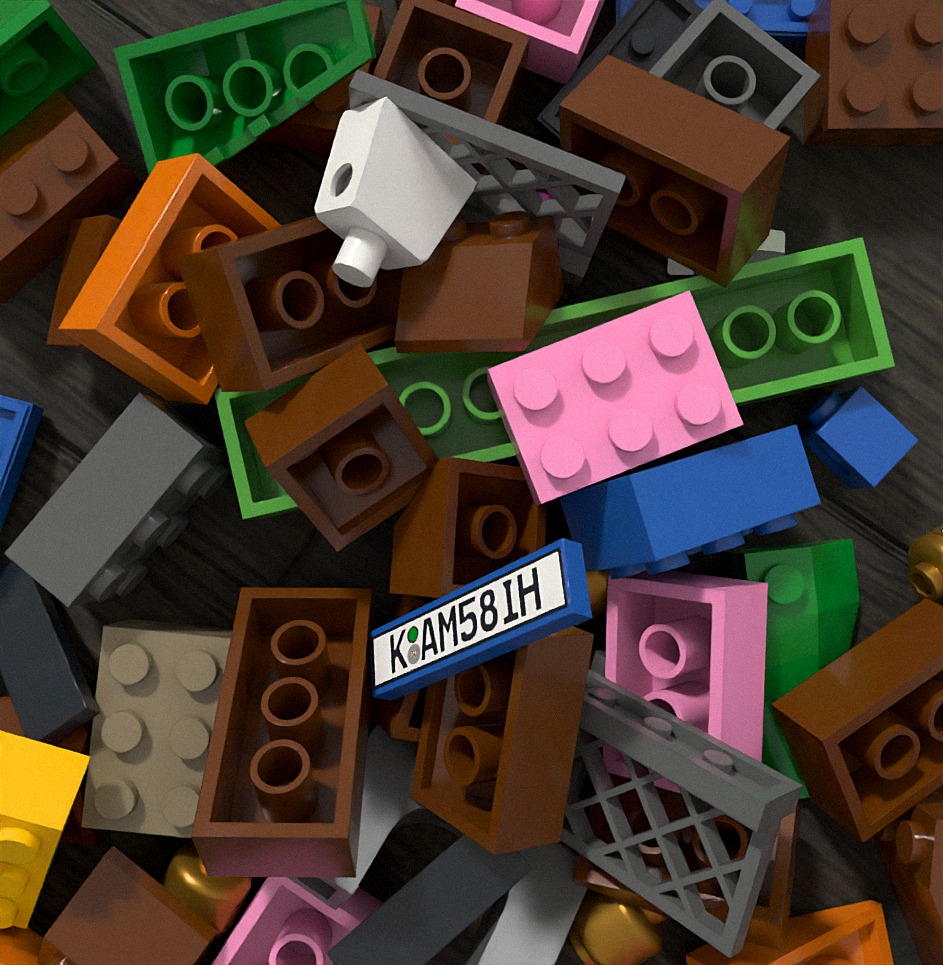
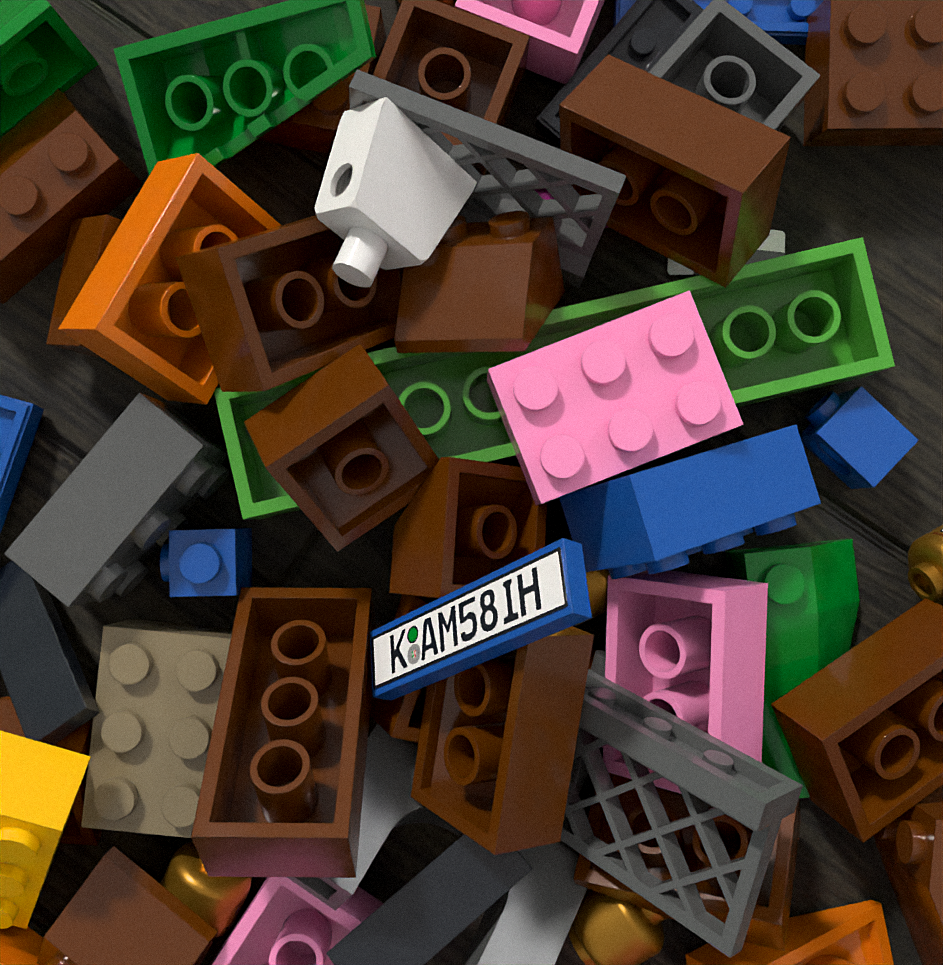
none -> blue brick [160,528,253,597]

